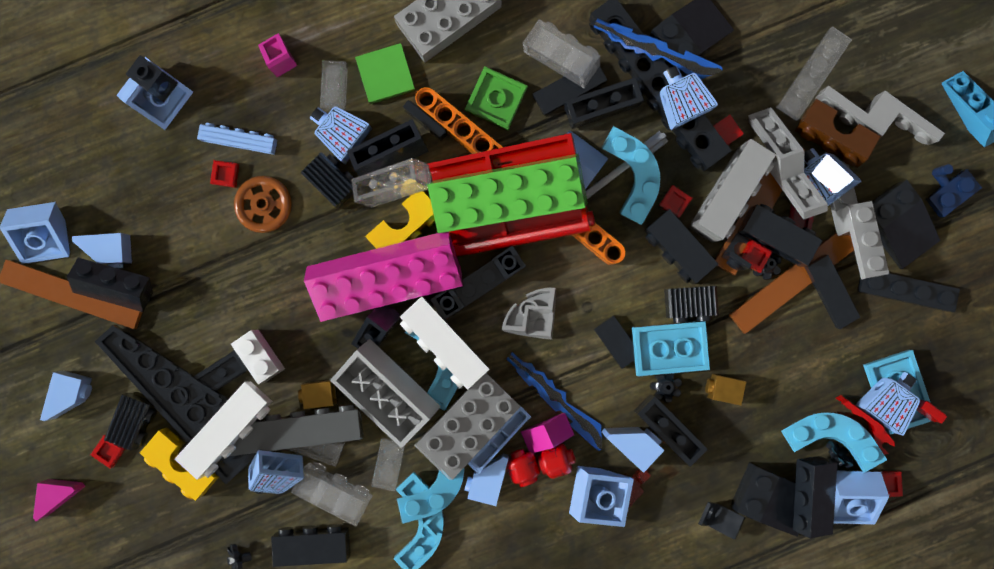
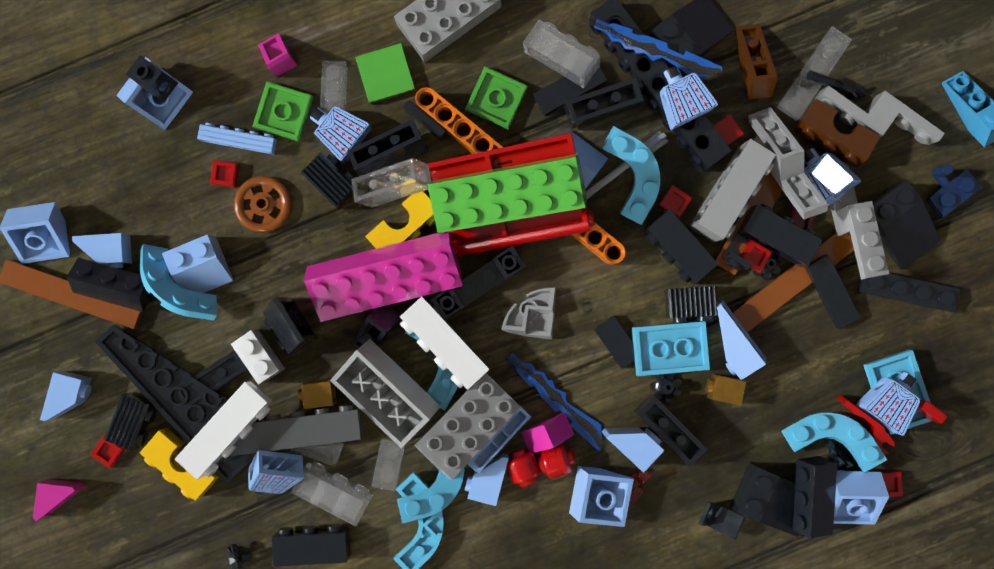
none -> medium azure plate [140,244,217,320]
none -> light blue slope [162,235,234,293]
none -> bright green tile [252,82,314,142]
none -> black slope [263,297,318,355]
none -> light blue slope [717,300,766,380]
none -> reddish brown slope [735,24,778,100]
none -> black piece [807,70,866,99]

